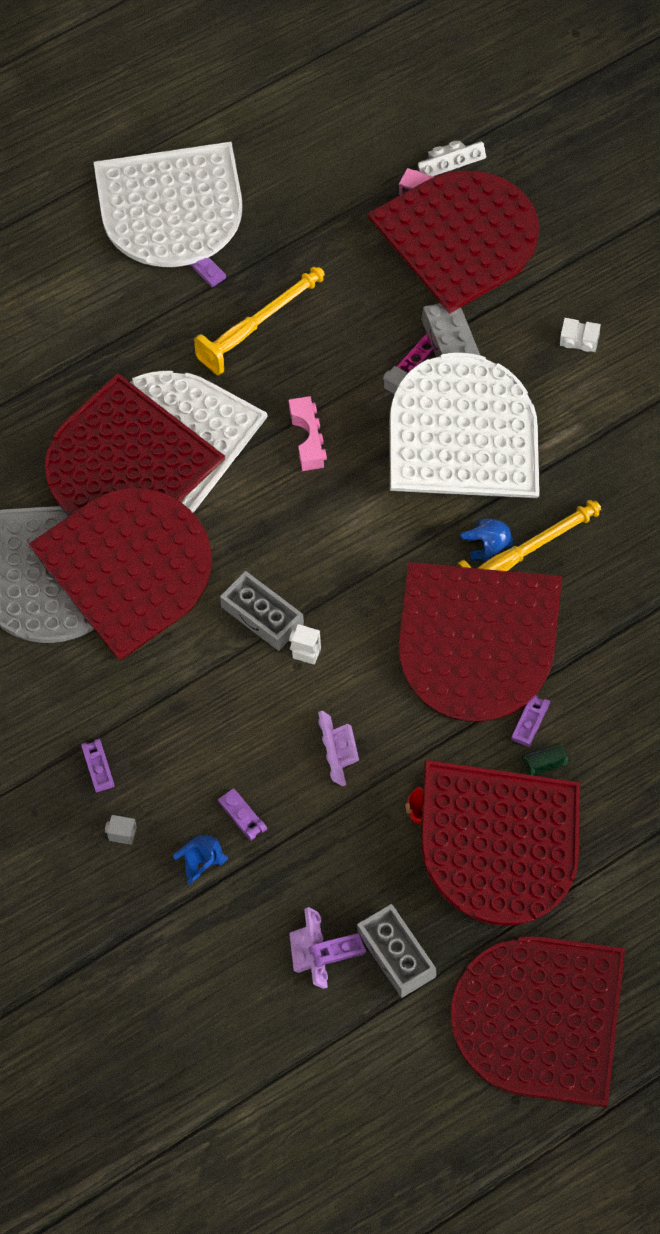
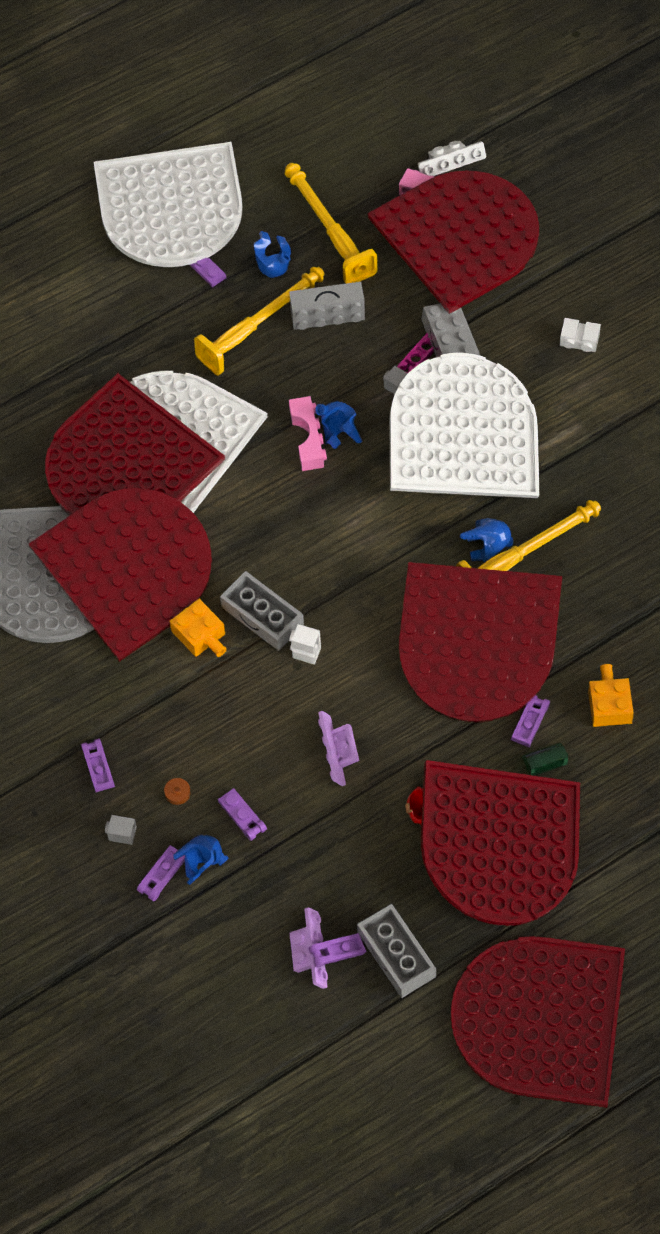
none -> medium lavender plate [137,845,185,901]
none -> dark orange wheel [164,778,191,805]
none -> light orange brick [170,598,227,657]
none -> blue piece [254,231,291,278]
none -> yellow piece [285,163,378,284]
none -> light grey brick [289,282,365,330]
none -> blue piece [315,401,362,449]
none -> light orange brick [588,664,634,727]

